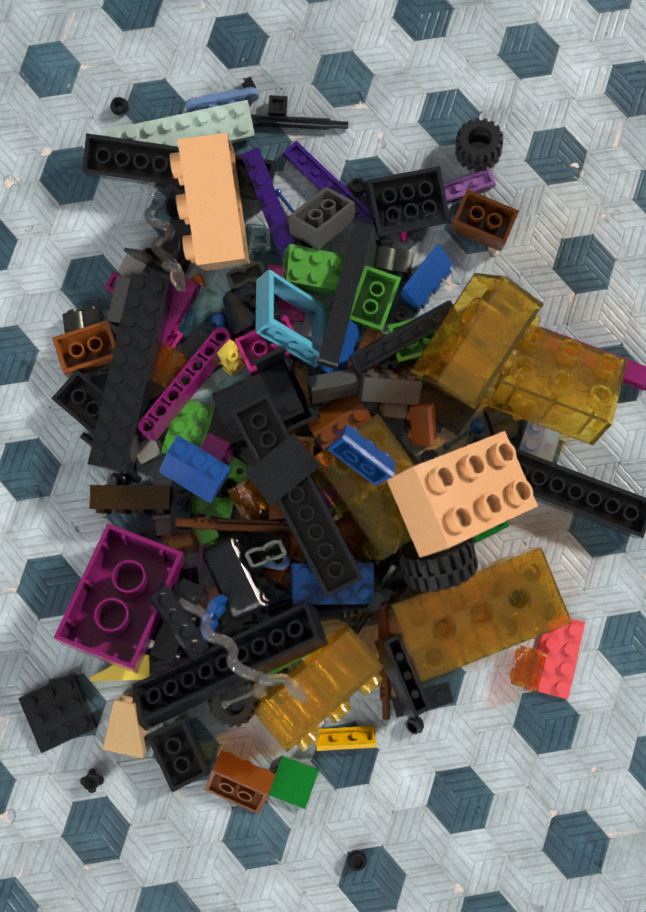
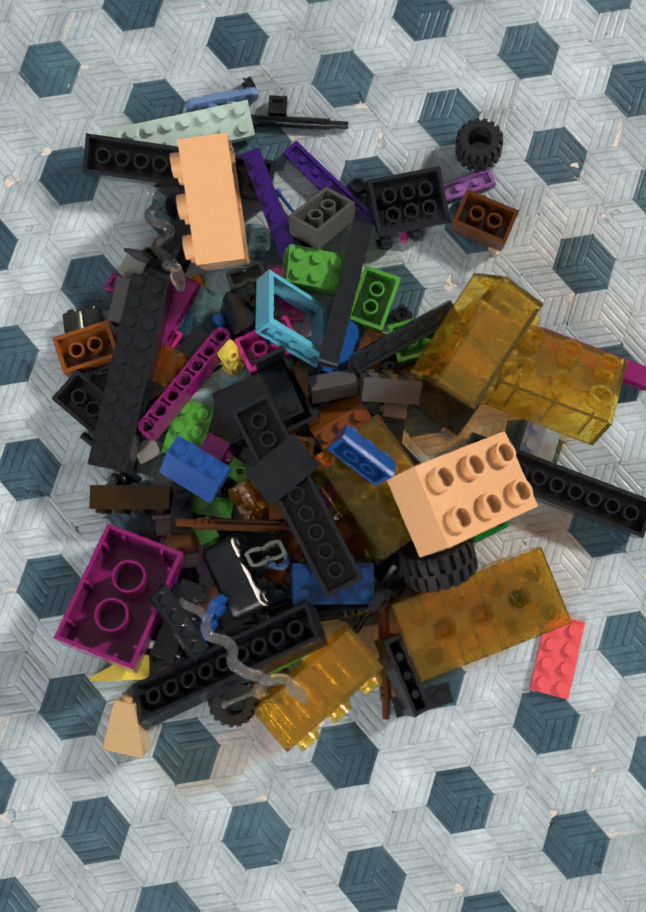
black plate [18,672,98,753] -> none
black plate [80,768,104,793] -> none
black plate [110,97,129,116] -> none
black brick [147,714,211,792] -> none
dark orange slope [204,750,276,814] -> none
green tile [268,755,319,809] -> none
yellow plate [316,726,376,751] -> none
black plate [347,849,367,871] -> none
pearl dark grey brick [373,246,414,280] -> none
blue slope [399,244,453,312] -> none
nougat slope [406,403,437,446] -> none
black plate [406,716,424,734] -> none
black plate [421,449,439,463] -> none
blue hinge [443,417,486,450] -> none
pearl dark grey brick [482,400,520,440] -> none
clear orange brick [509,645,548,692] -> none

